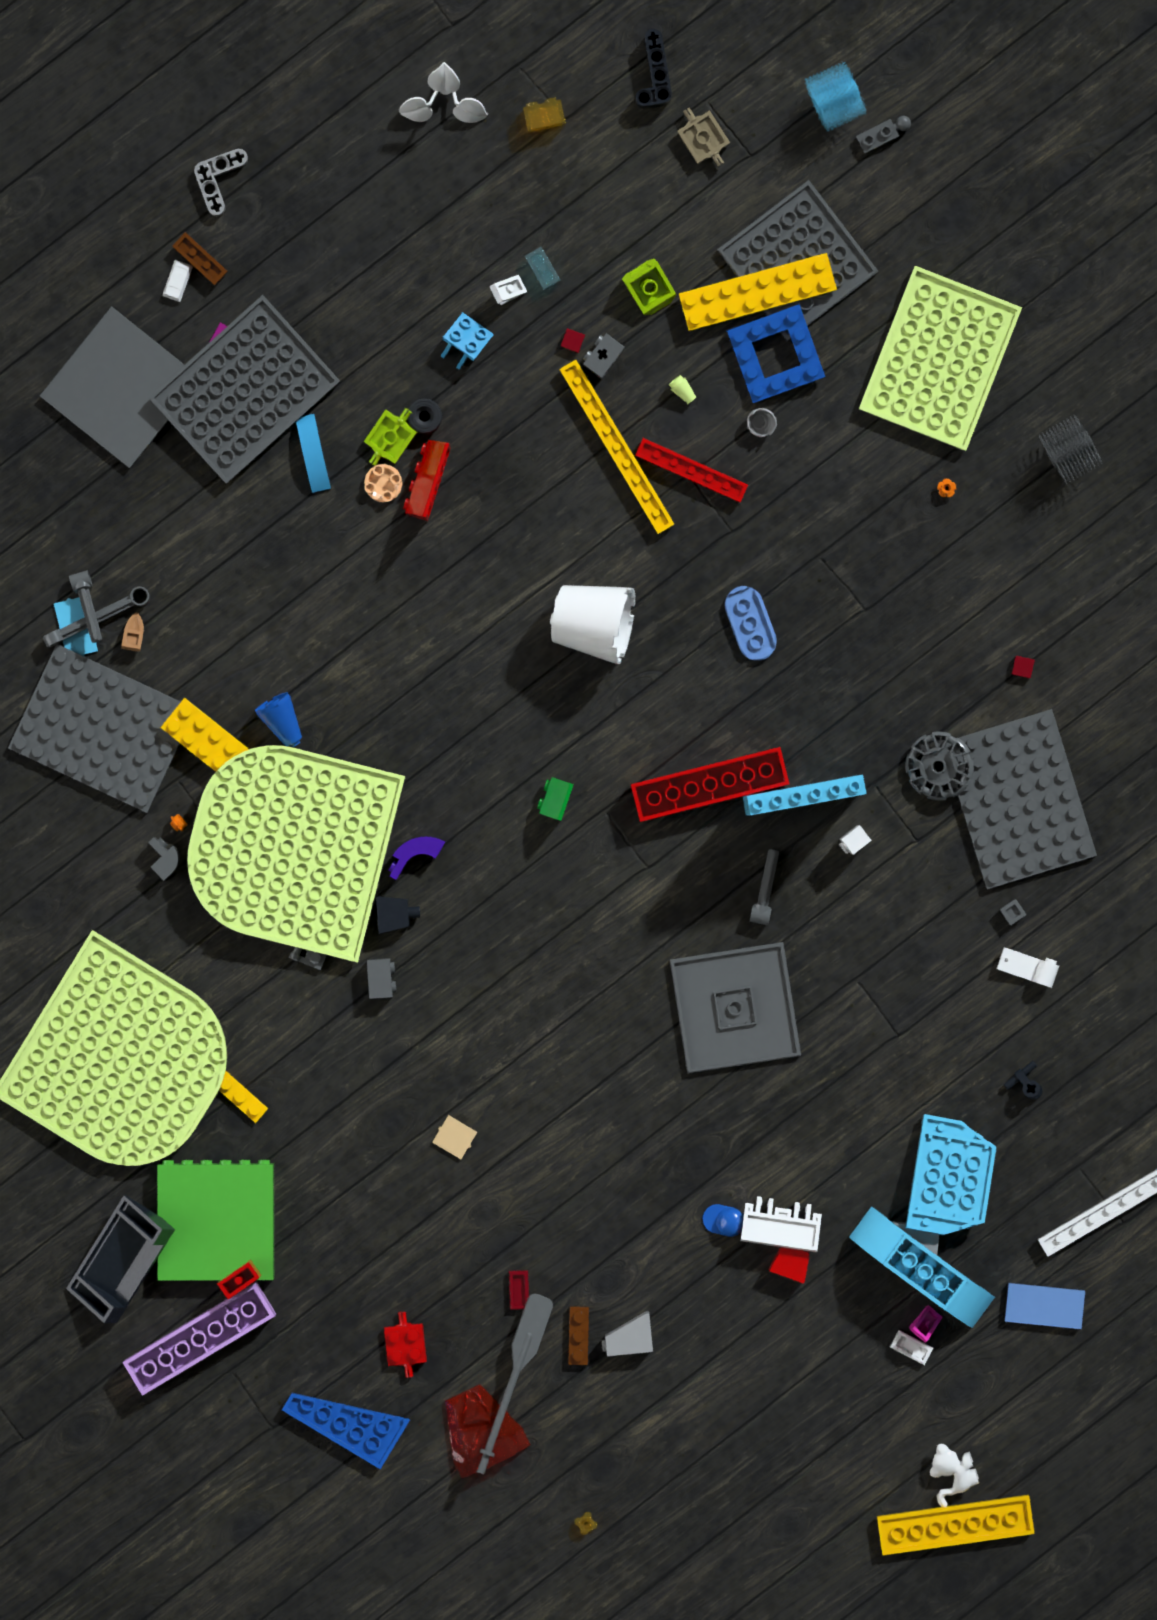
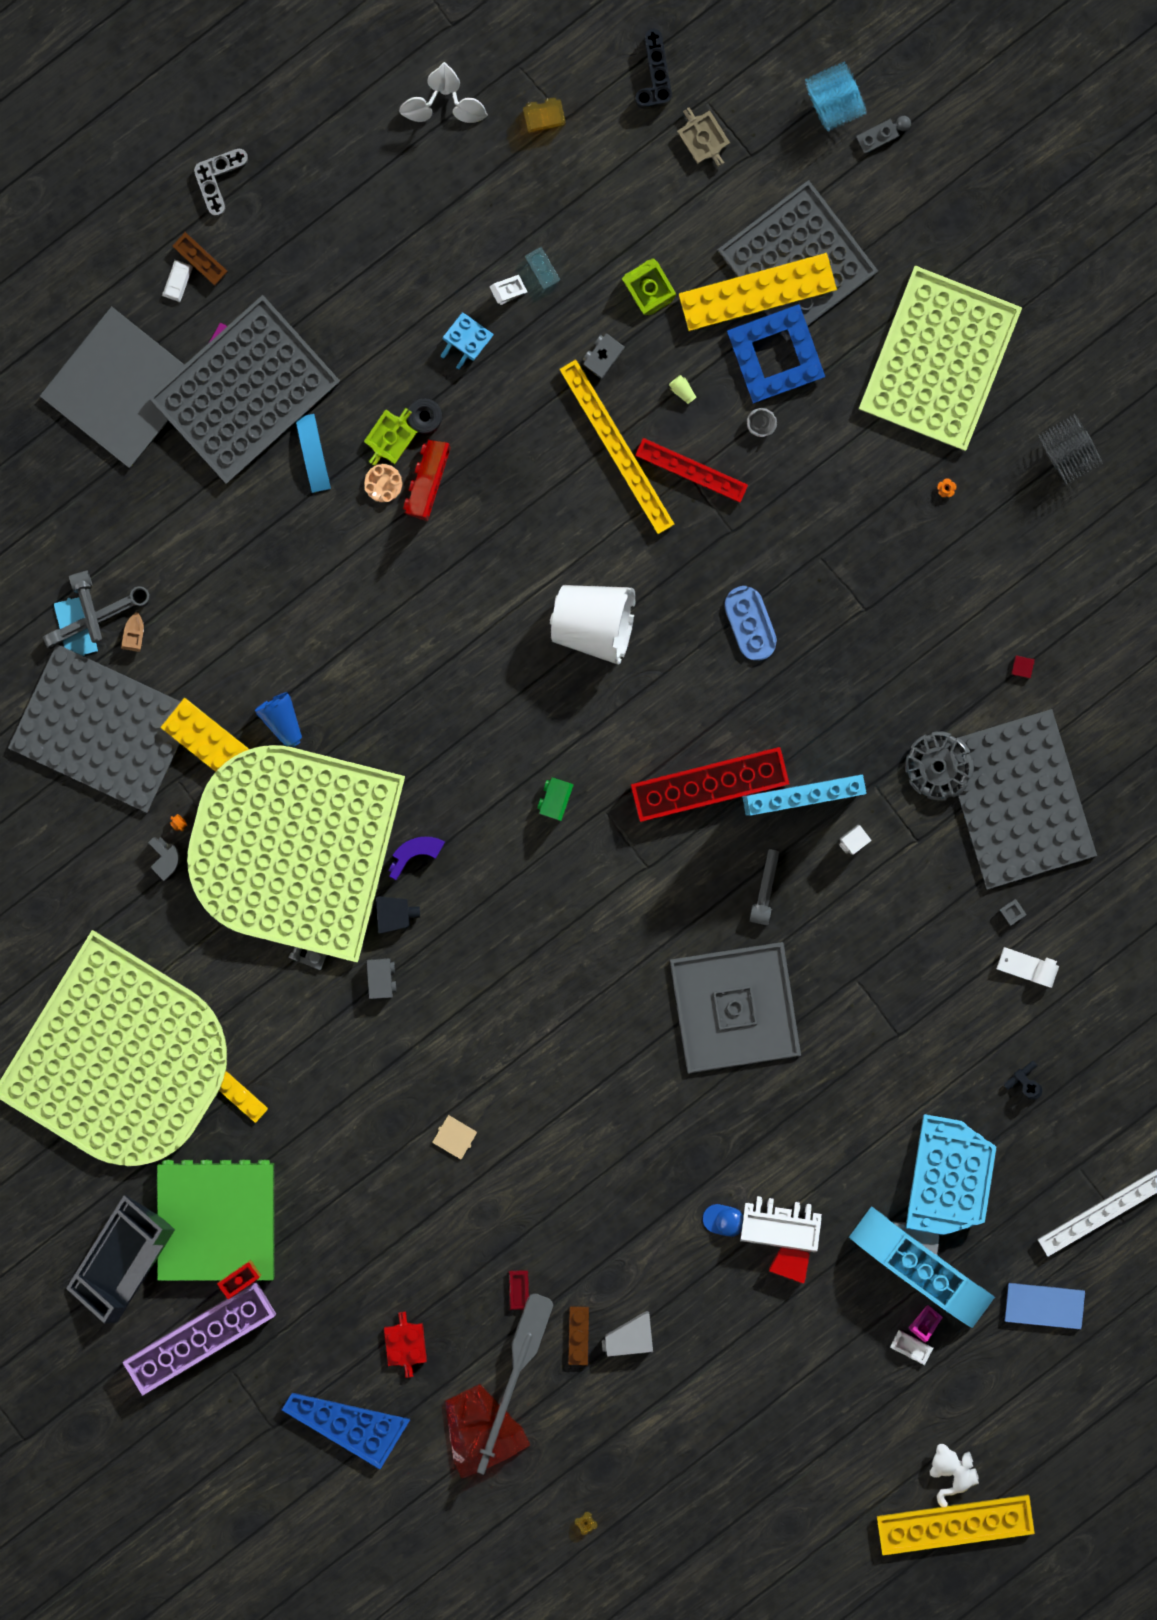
dark red tile [561,328,585,353] -> none

